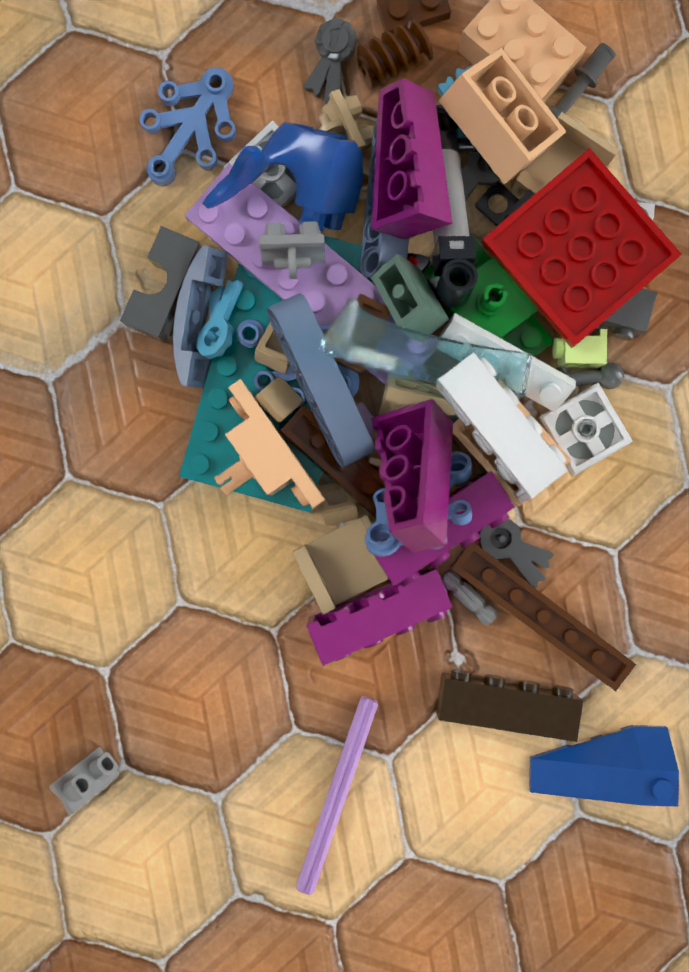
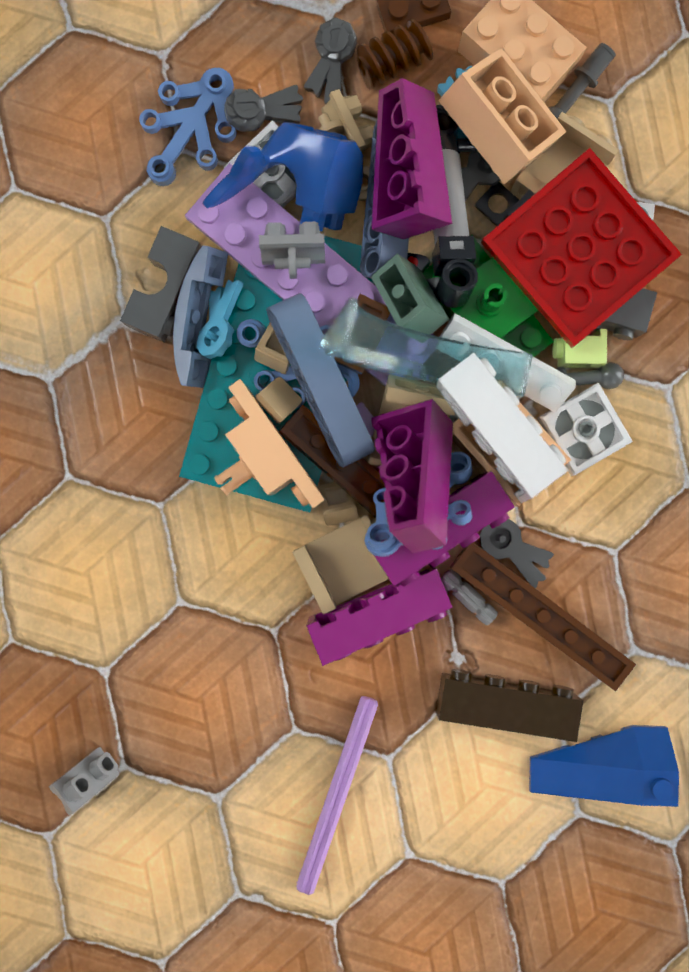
none -> dark grey piece [224,85,303,132]

